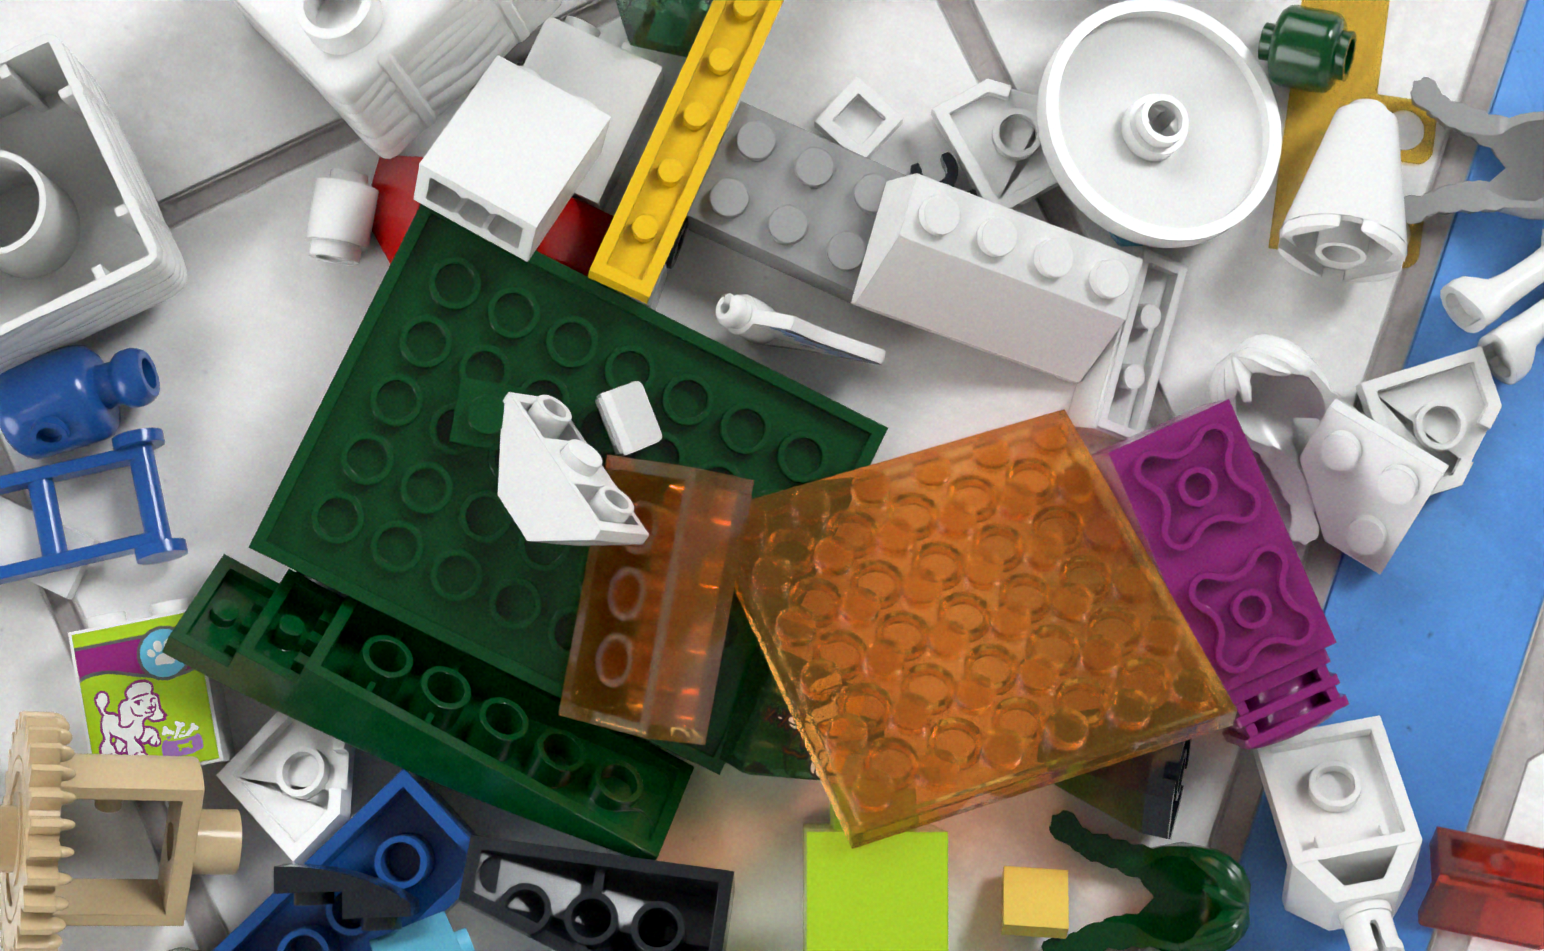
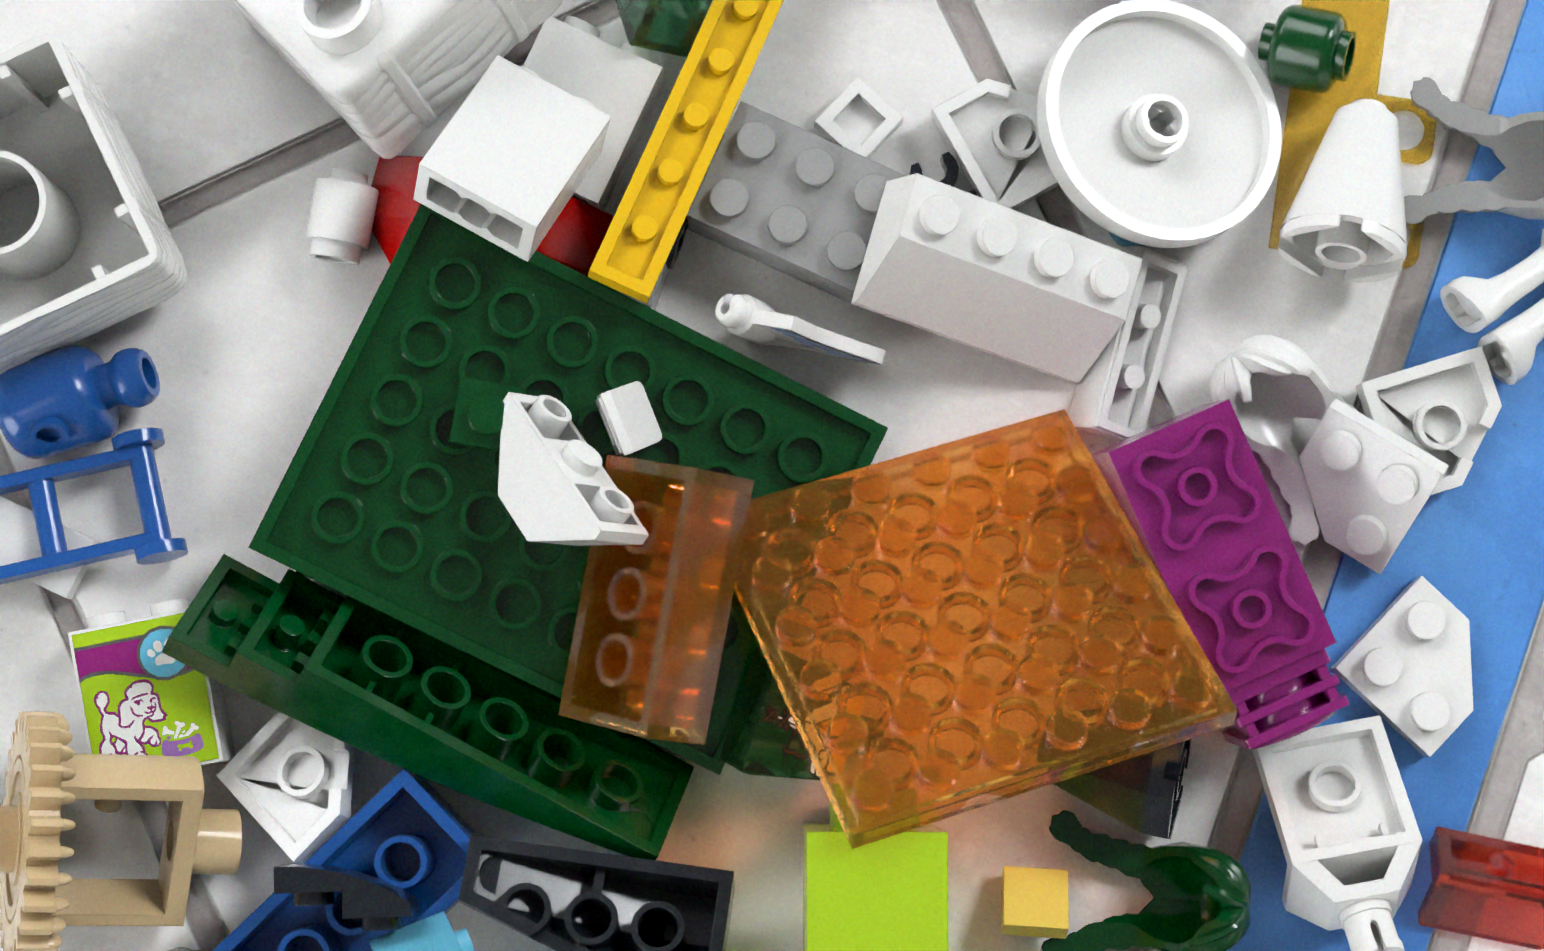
none -> white plate [1330,576,1474,757]

